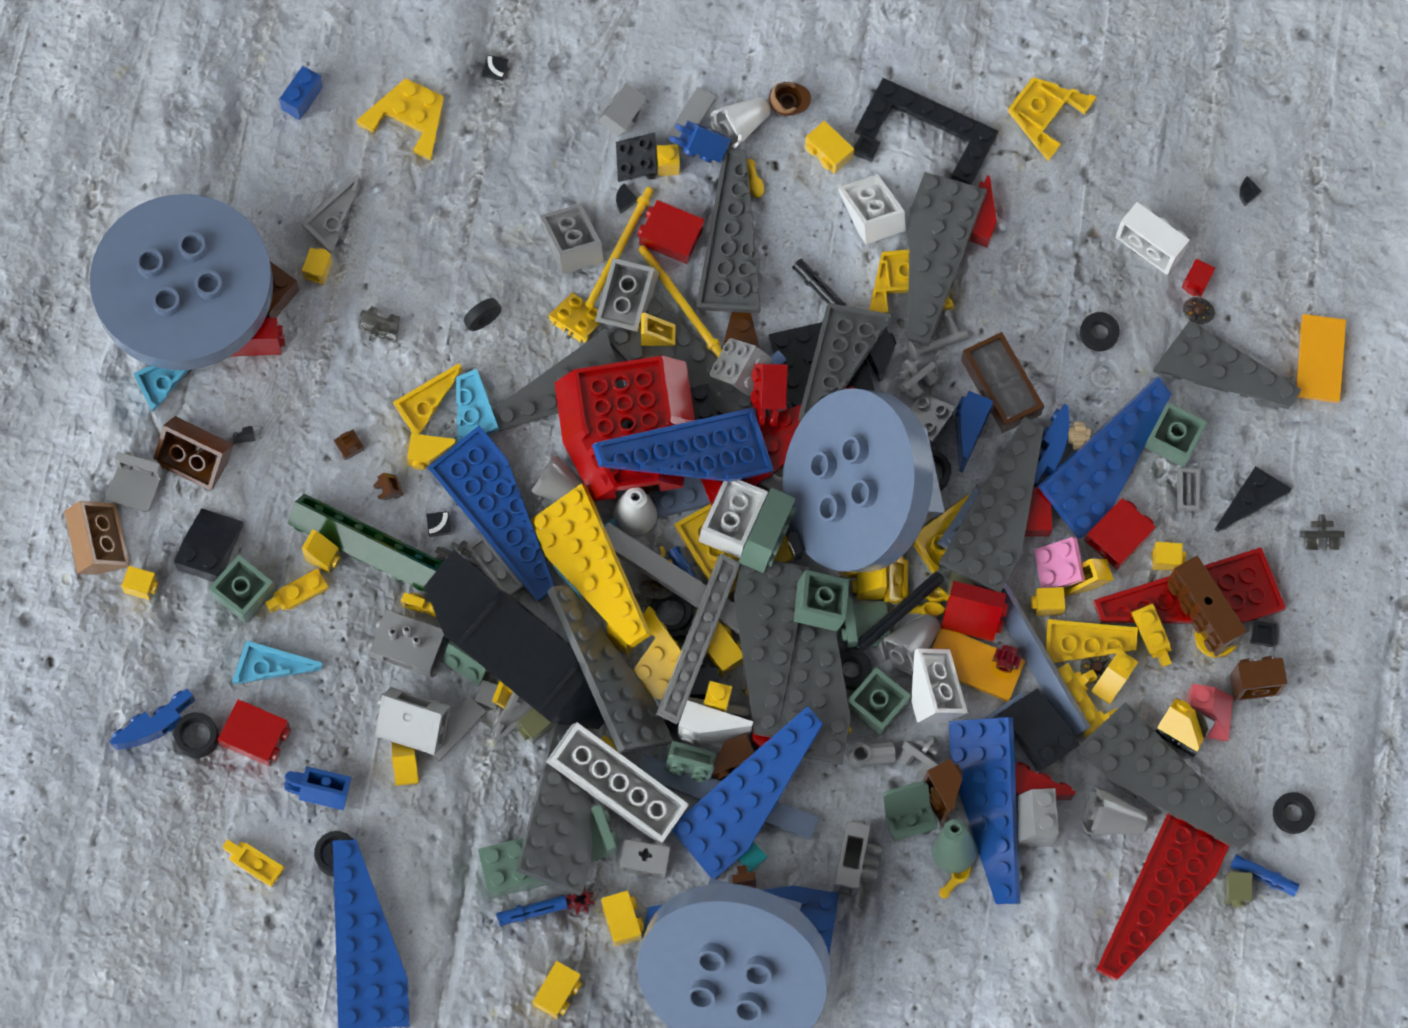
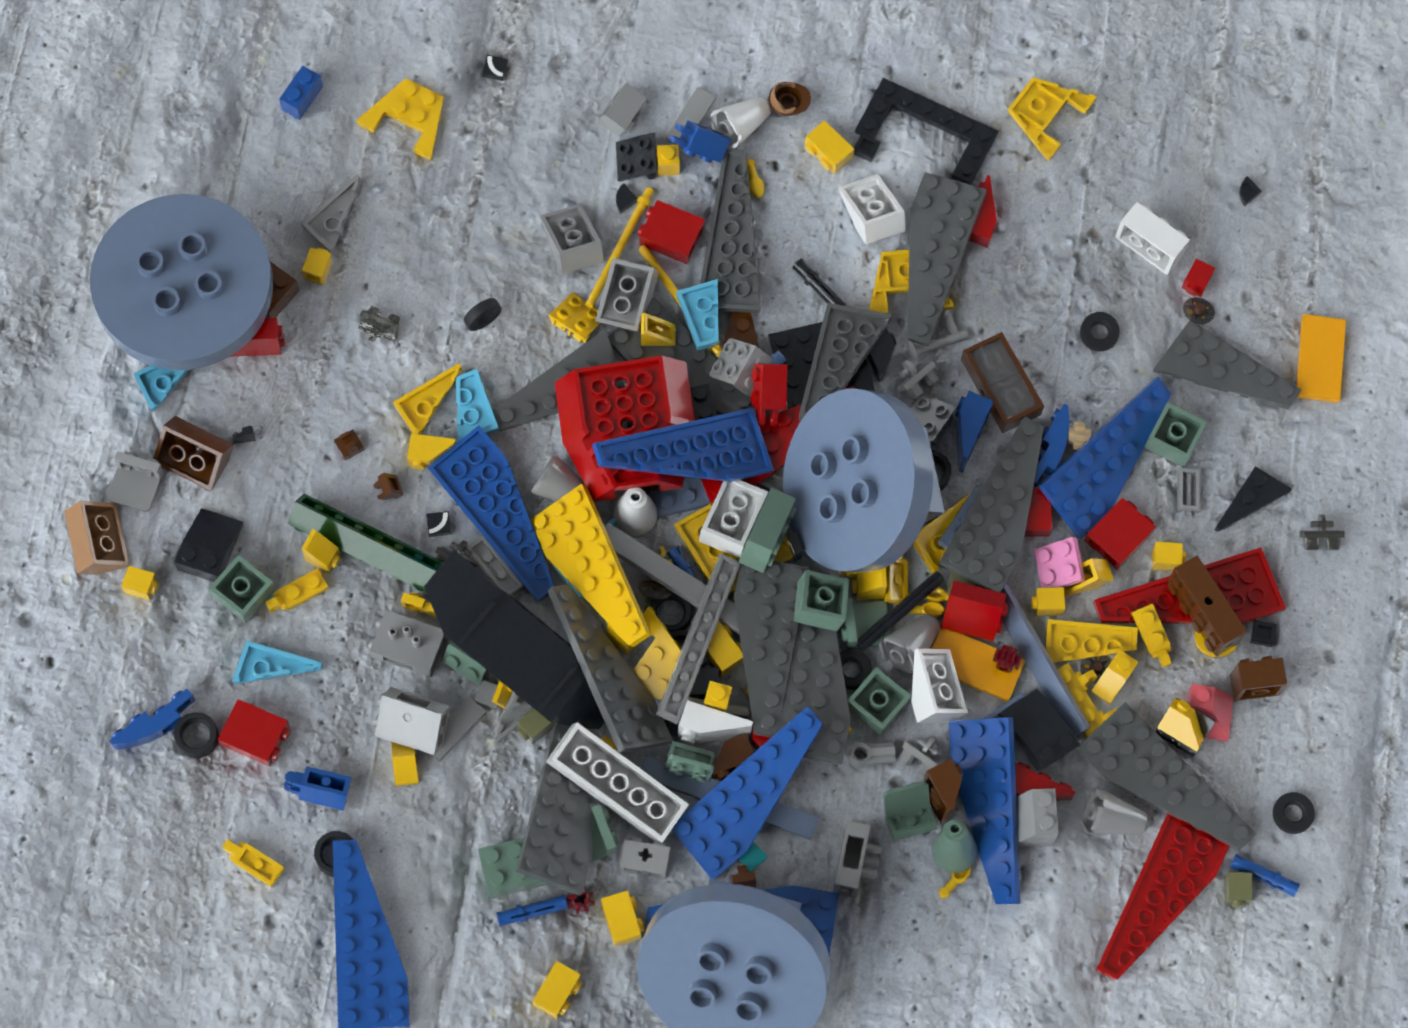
none -> medium azure wing [676,279,719,351]

